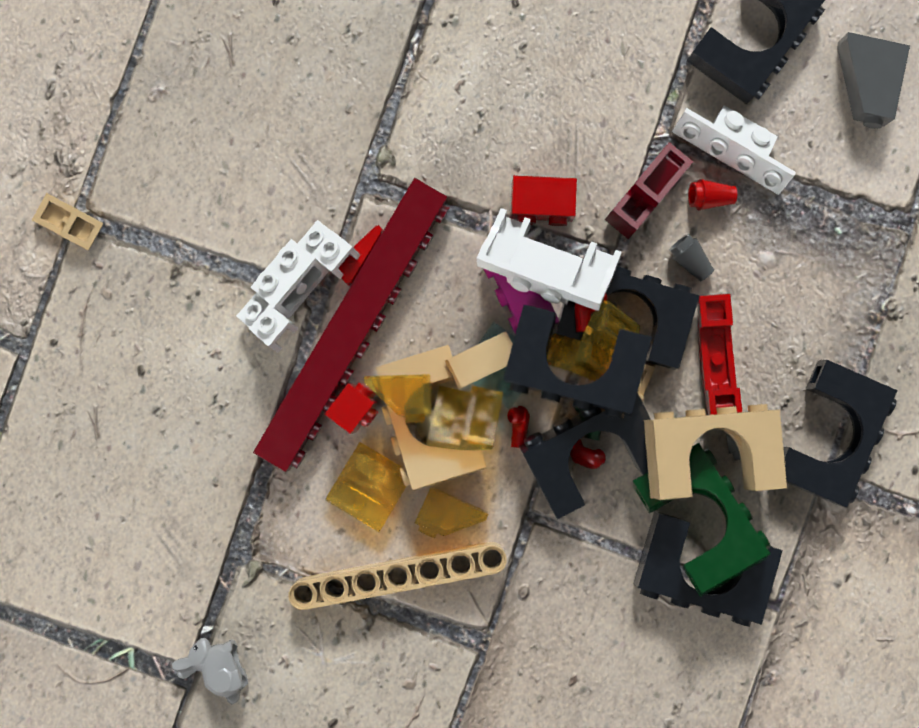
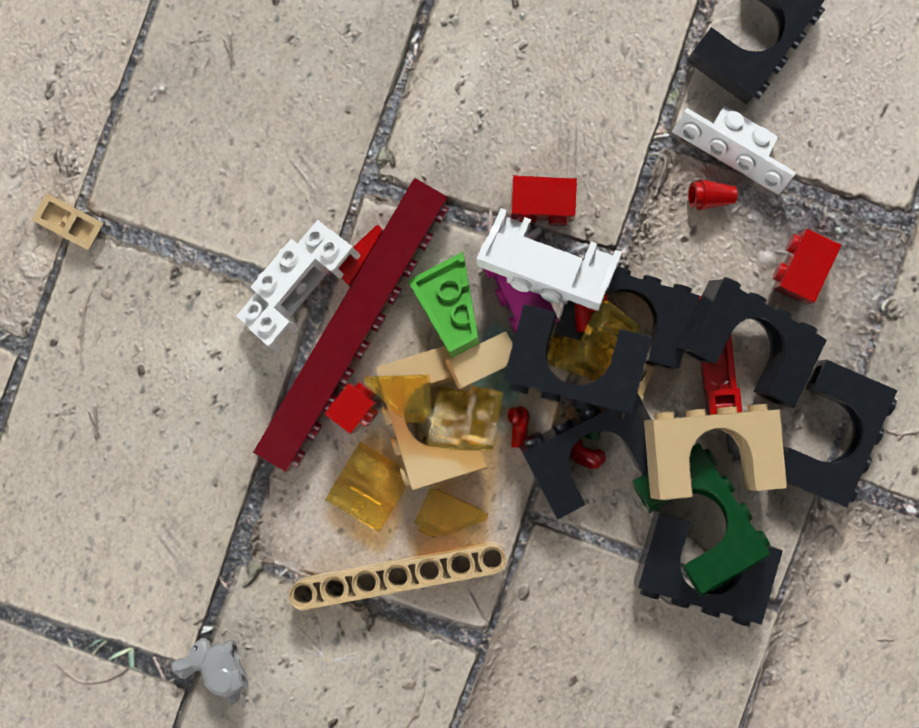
dark red slope [605,142,693,240] -> none
dark grey cone [669,234,715,281] -> none
dark grey slope [837,32,910,129] -> none
none -> bright green wing [408,252,480,358]
none -> black arch [676,277,827,408]
none -> red brick [772,229,842,305]

